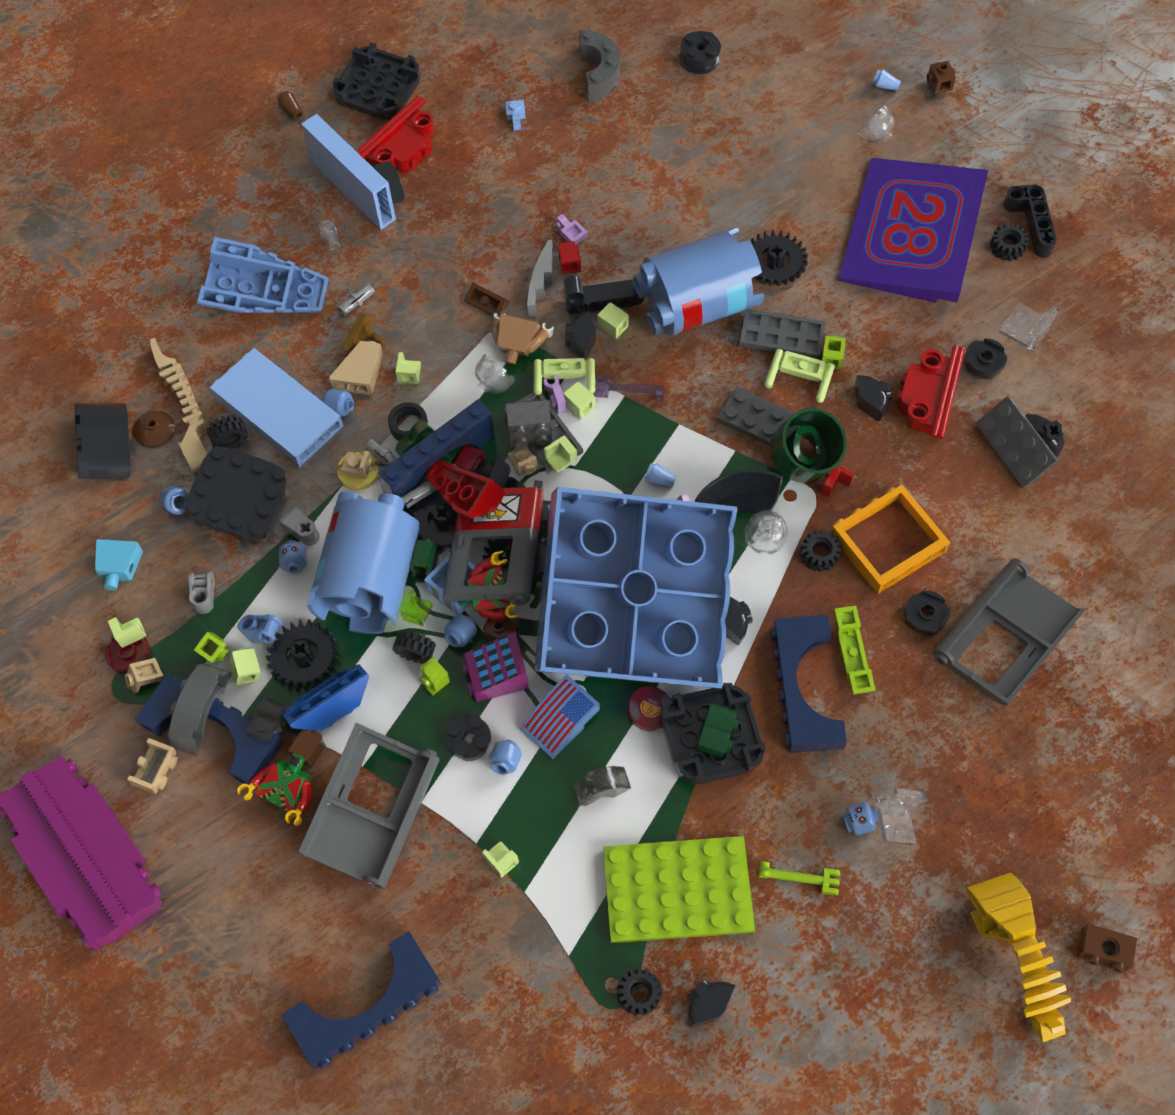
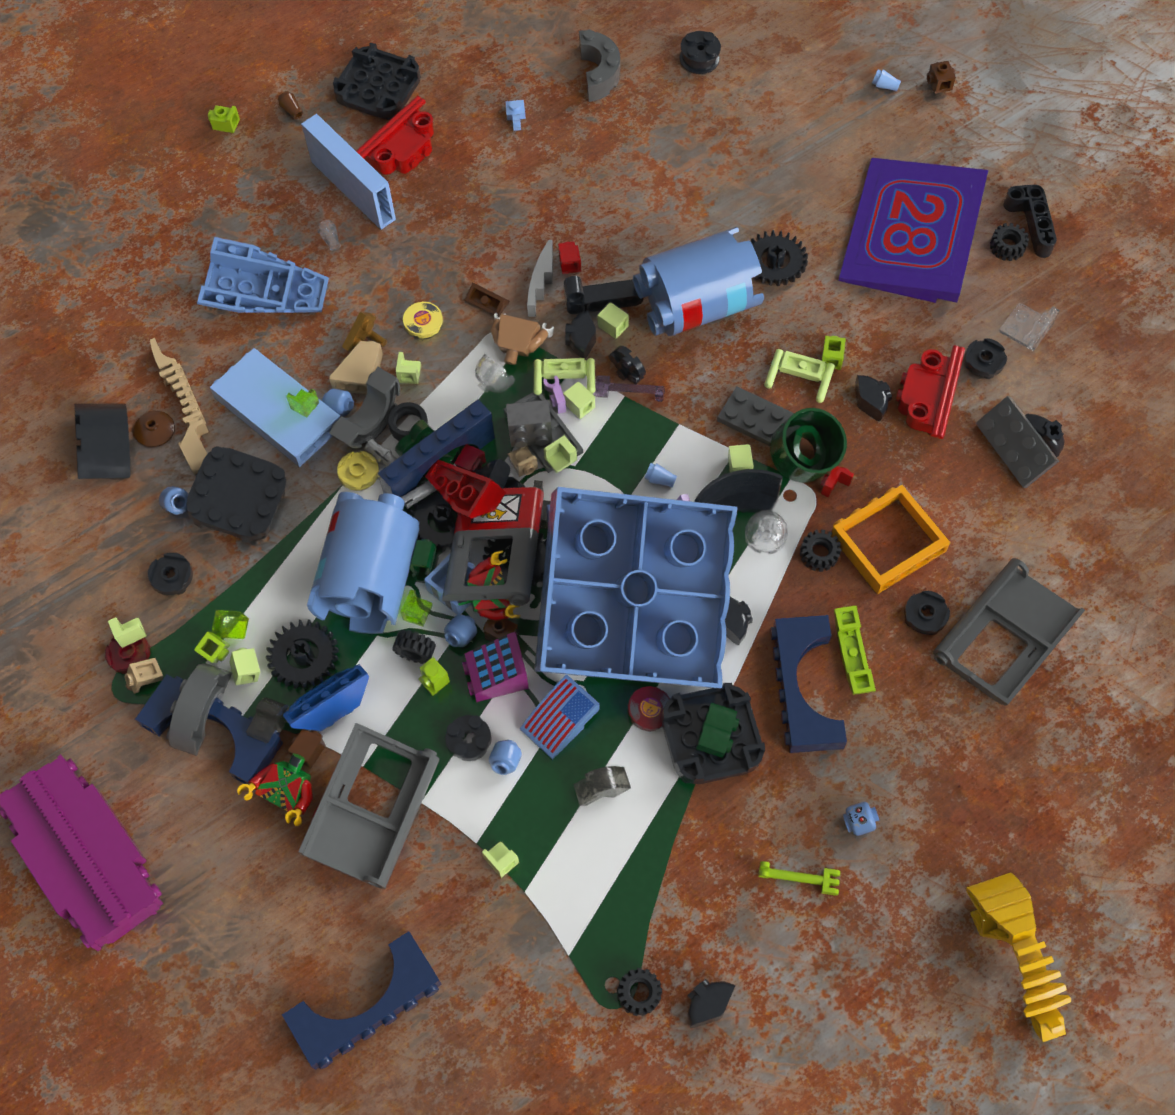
medium azure torso [95,539,143,591] -> none
tan window [127,738,178,794] -> none
light grey piece [188,571,215,614] -> none
black tyre [207,415,248,449] -> none
medium blue piece [237,614,283,644] -> none
medium blue head [278,541,307,573] -> none
light grey piece [279,507,320,546] -> none
light grey pin [337,283,375,317] -> none
tan bracket [341,451,374,479] -> none
black piece [374,161,405,204] -> none
lavender plate [556,214,588,245] -> none
lime plate [603,836,755,943] -> none
dark grey plate [739,309,826,359] -> none
clear cylinder [857,105,895,143] -> none
clear bracket [874,788,927,845] -> none
reddish brown brick [1077,924,1137,973] -> none
none -> black plate [148,553,193,595]
none -> lime brick [208,105,240,133]
none -> clear neon green panel [212,610,249,639]
none -> clear neon green panel [286,389,319,418]
none -> dark grey brick [329,367,400,448]
none -> light yellow tile [403,301,443,339]
none -> black plate [608,346,646,384]
none -> yellowish green panel [728,444,753,472]

